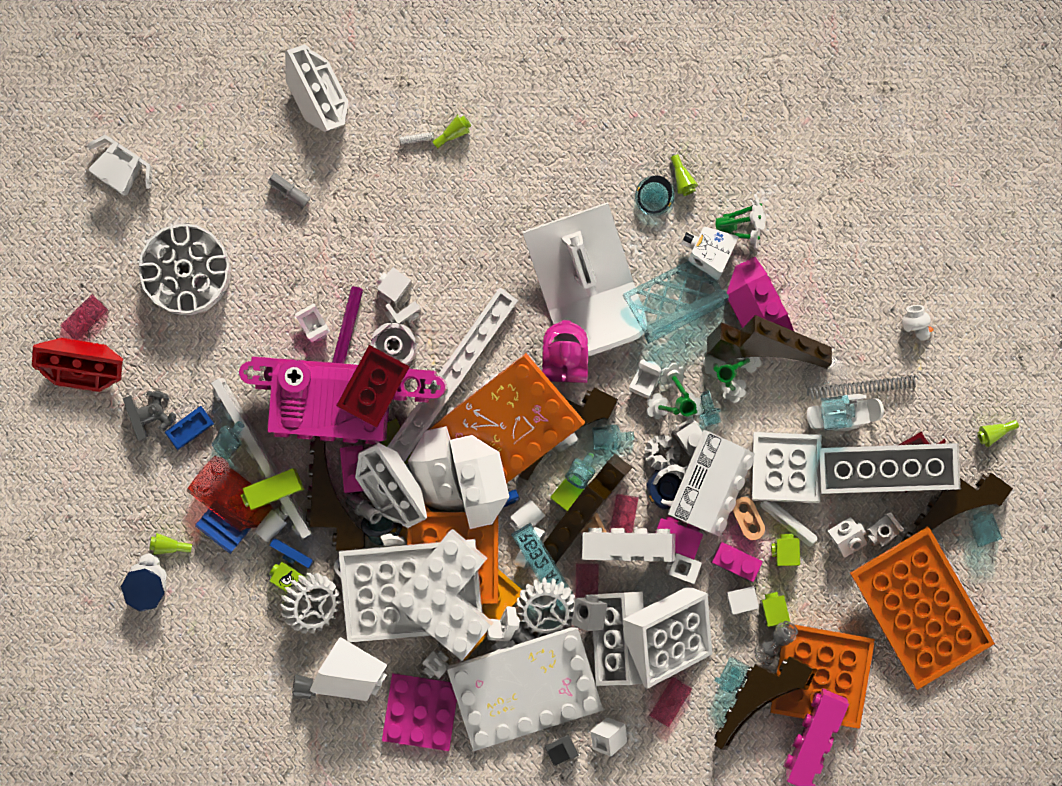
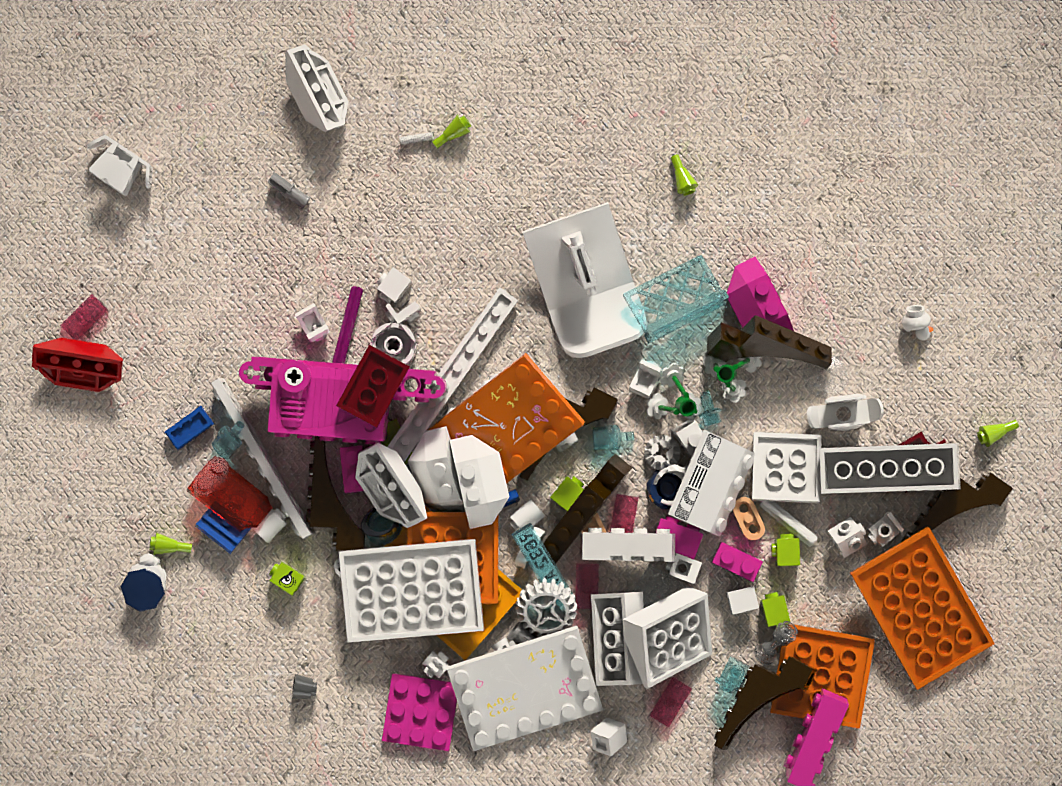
dark grey piece [122,391,176,442] -> none
white brick [139,224,231,316] -> none
lime brick [241,468,304,510] -> none
blue plate [269,538,314,568] -> none
white gear [280,573,341,634] -> none
white slope [310,637,387,701] -> none
light grey axle [345,493,382,524] -> none
white tile [381,534,407,547] -> none
white brick [391,529,494,661] -> none
white bracket [487,607,520,642] -> none
dark pink helmet [542,320,588,383] -> none
dark grey panel [544,734,579,766] -> none
clear light blue piece [565,453,596,489] -> none
light grey brick [571,595,607,631] -> none
clear light blue piece [635,175,675,216] -> none
white torso [681,227,739,280] -> none
plant [715,194,766,250] -> none
light grey piece [807,374,919,400] -> none
clear light blue brick [820,395,855,430] -> none
clear light blue brick [968,511,1002,547] -> none

